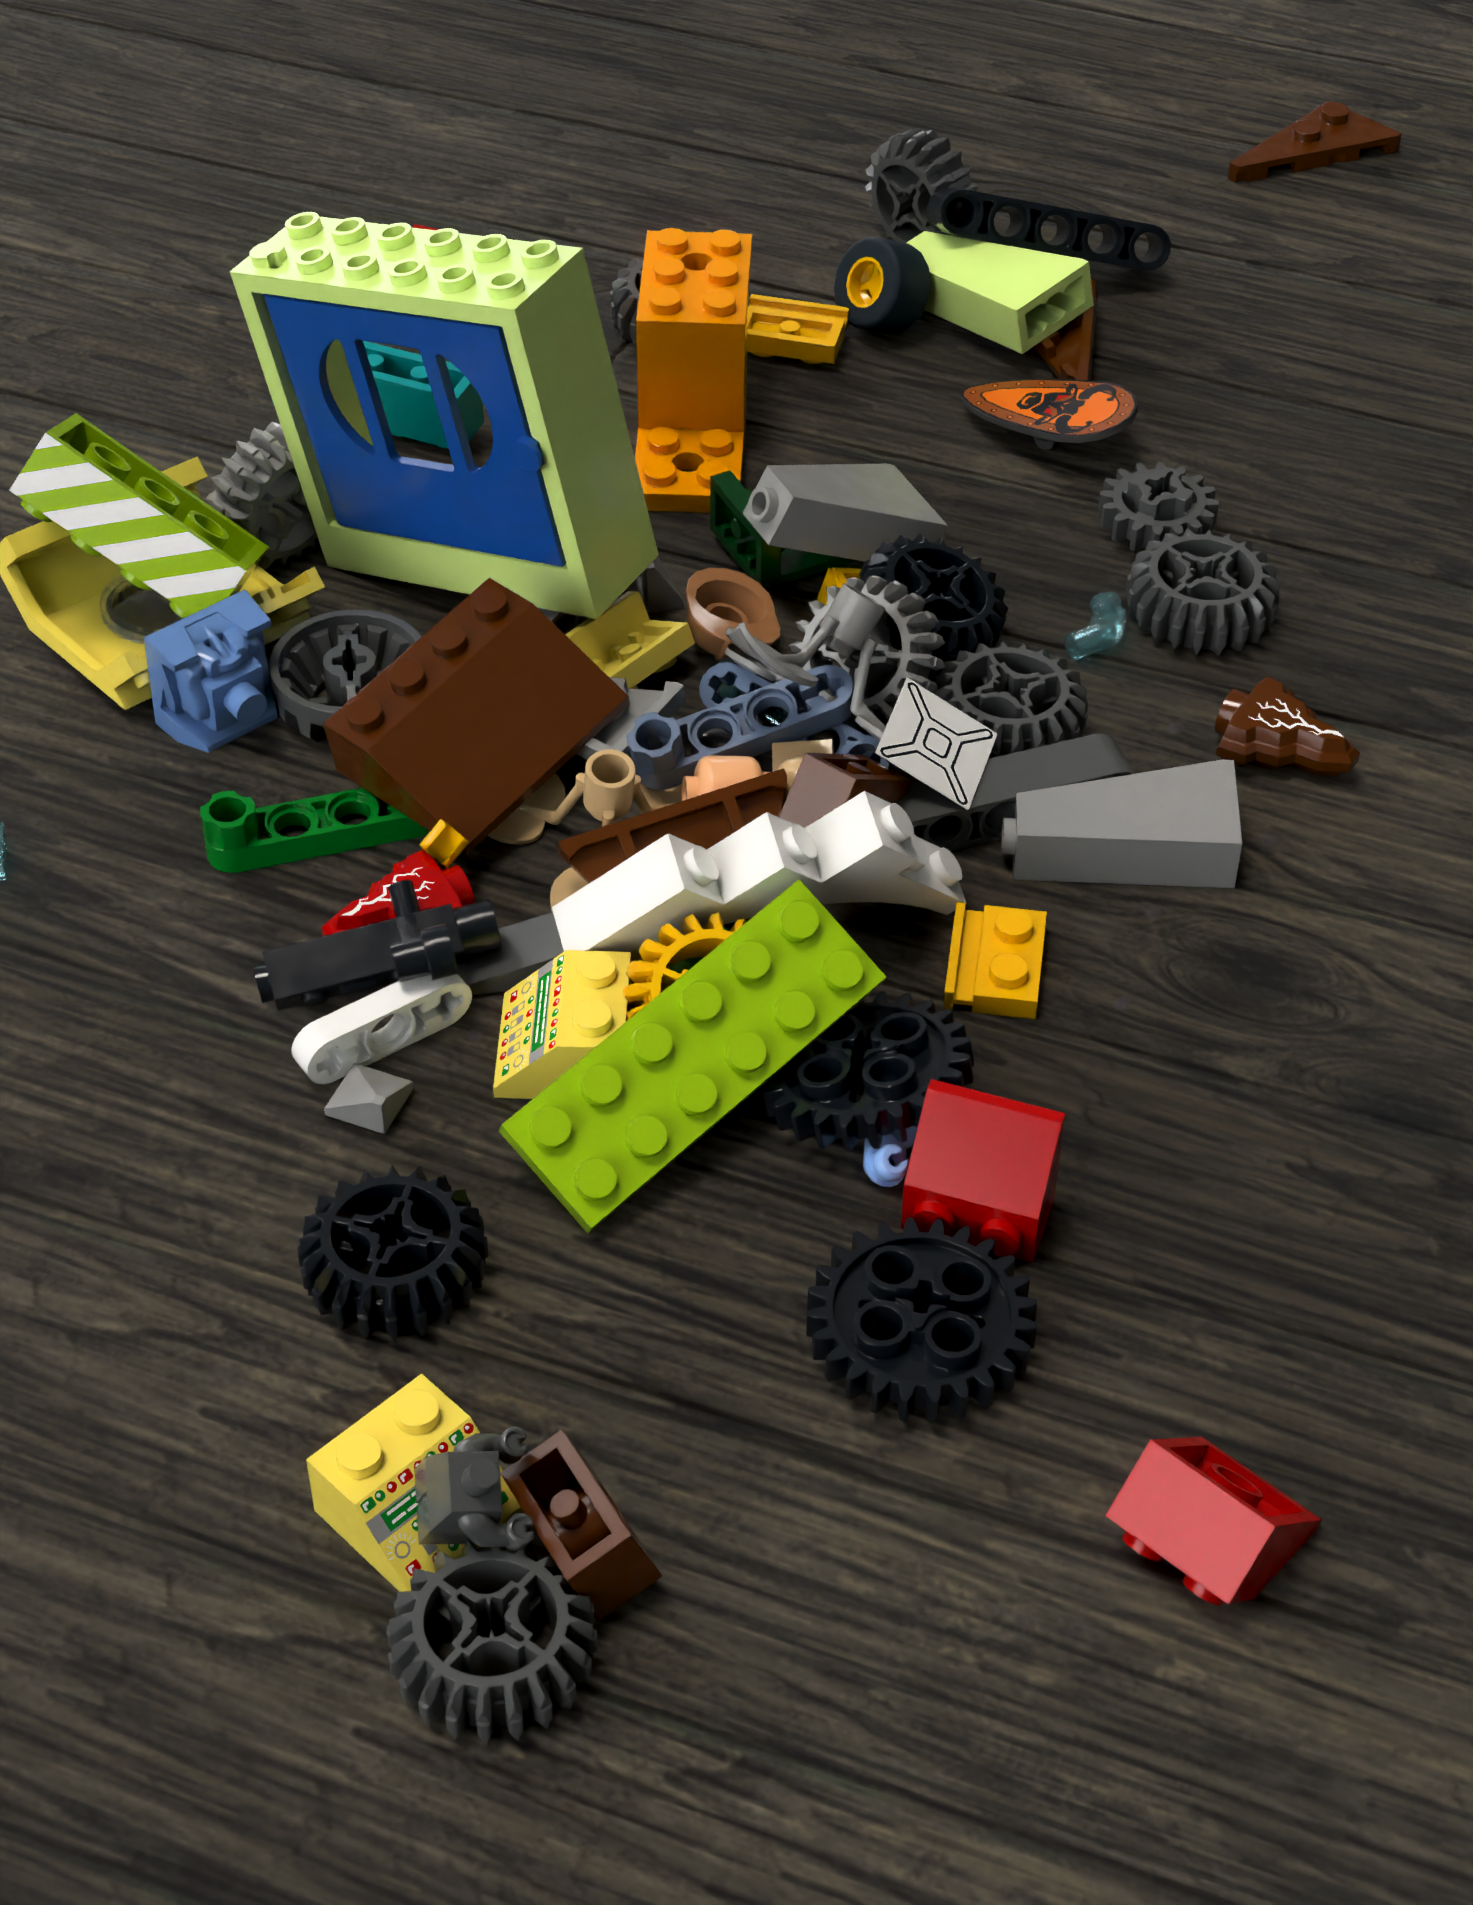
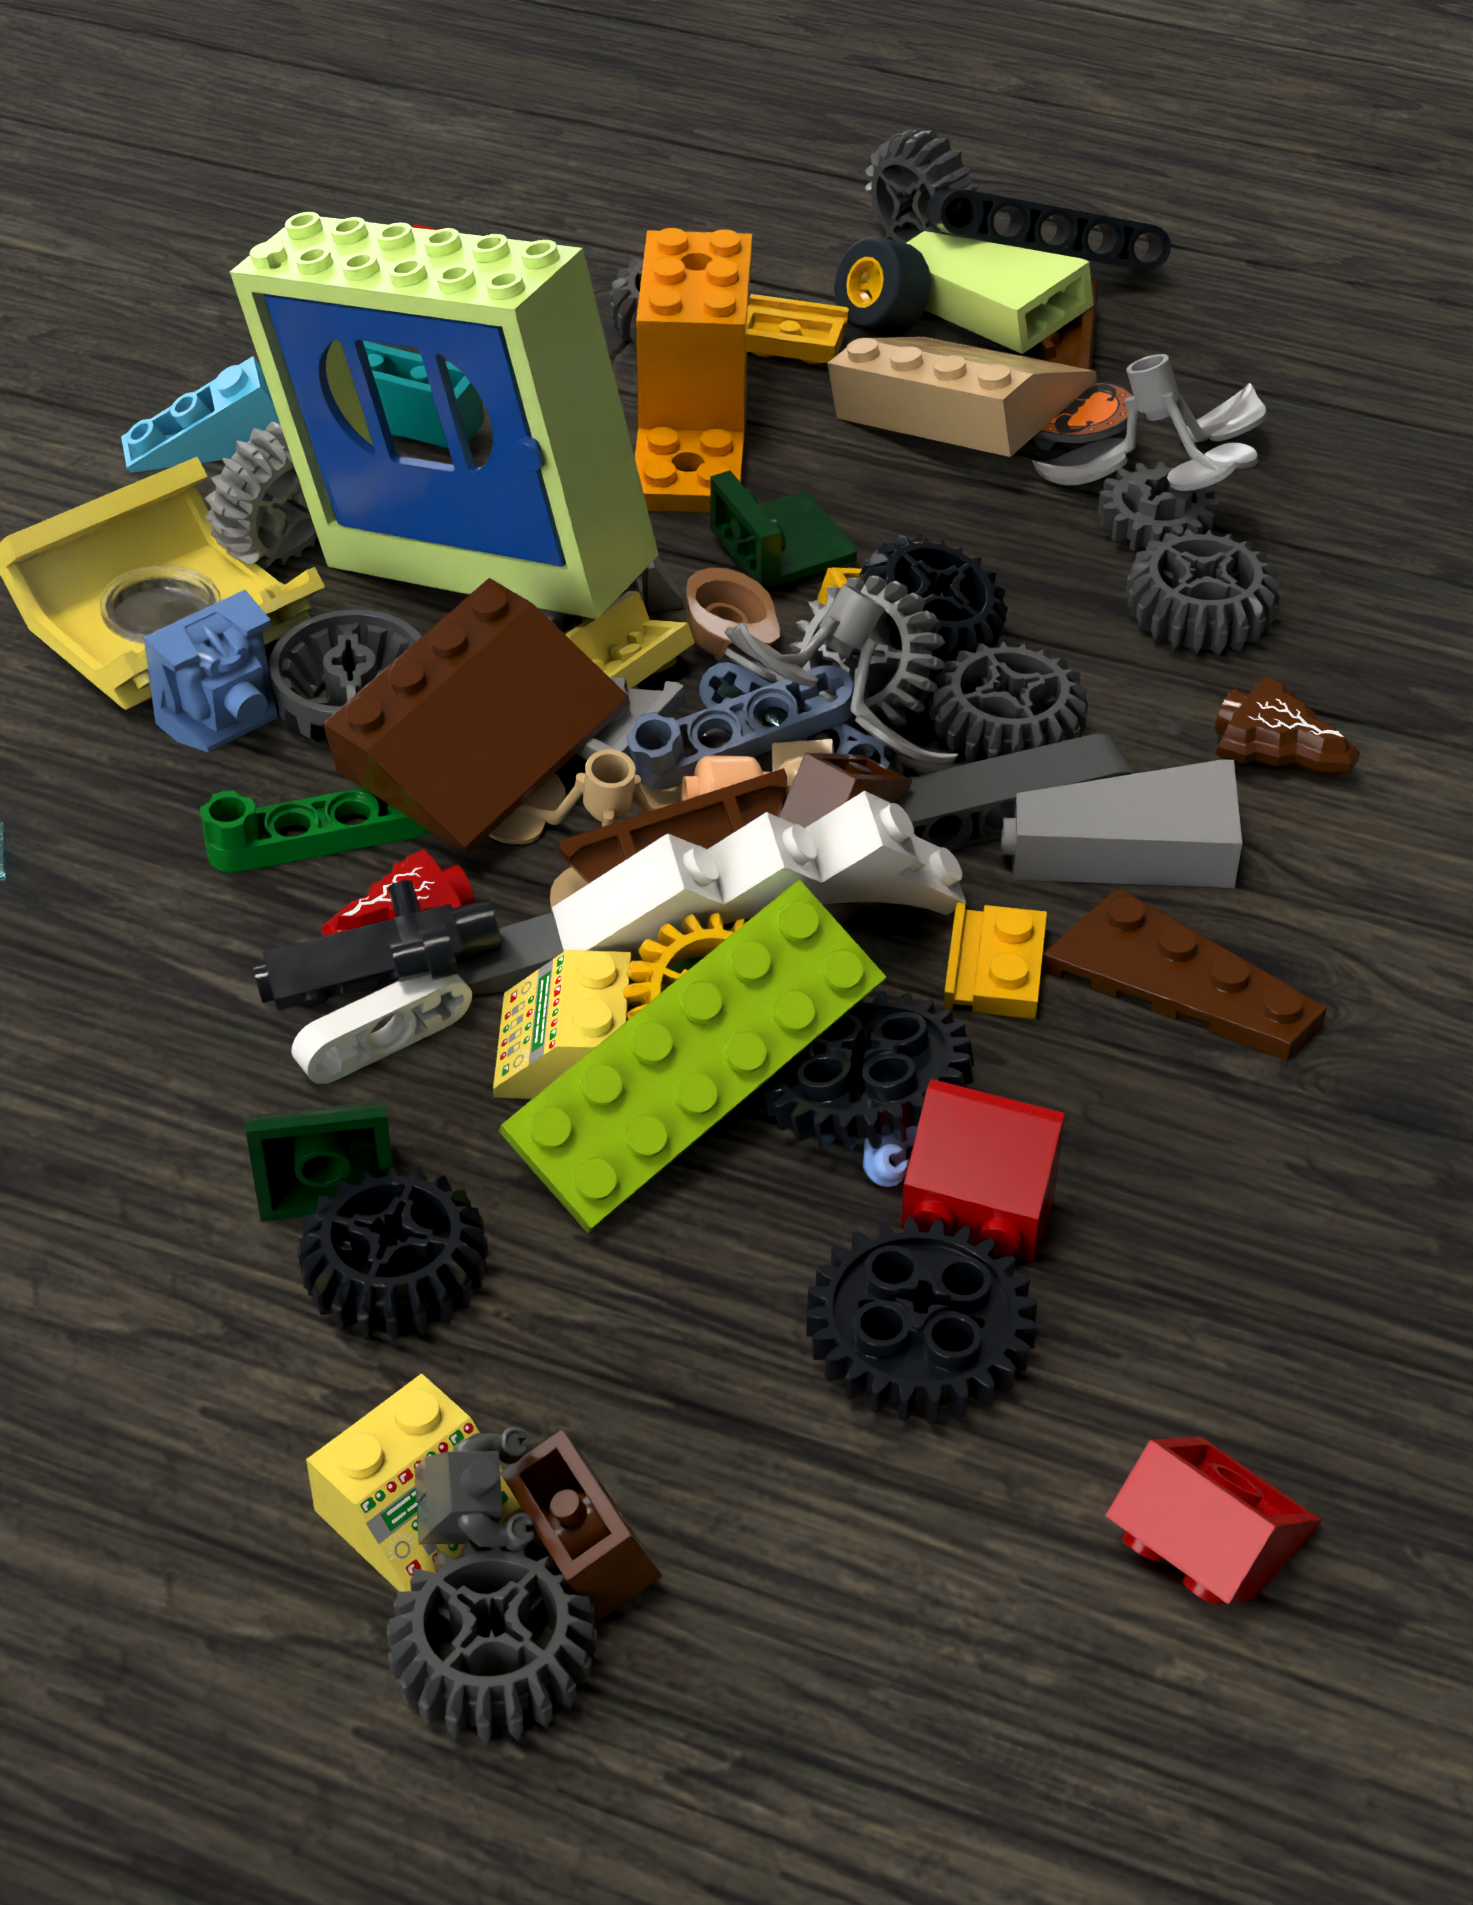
lime brick [9,413,269,618] -> none
light grey slope [324,1063,414,1134] -> none
yellow hand [419,819,470,868] -> none
light grey slope [743,463,948,562] -> none
white sticker [875,678,997,810] -> none
clear light blue arm [1064,592,1127,660] -> none
reddish brown wing [1228,100,1402,182] -> none
none -> medium azure slope [121,356,280,473]
none -> dark green slope [245,1100,393,1221]
none -> tan slope [827,337,1097,457]
none -> light grey plant [1032,354,1267,491]
none -> reddish brown wing [1041,887,1327,1060]

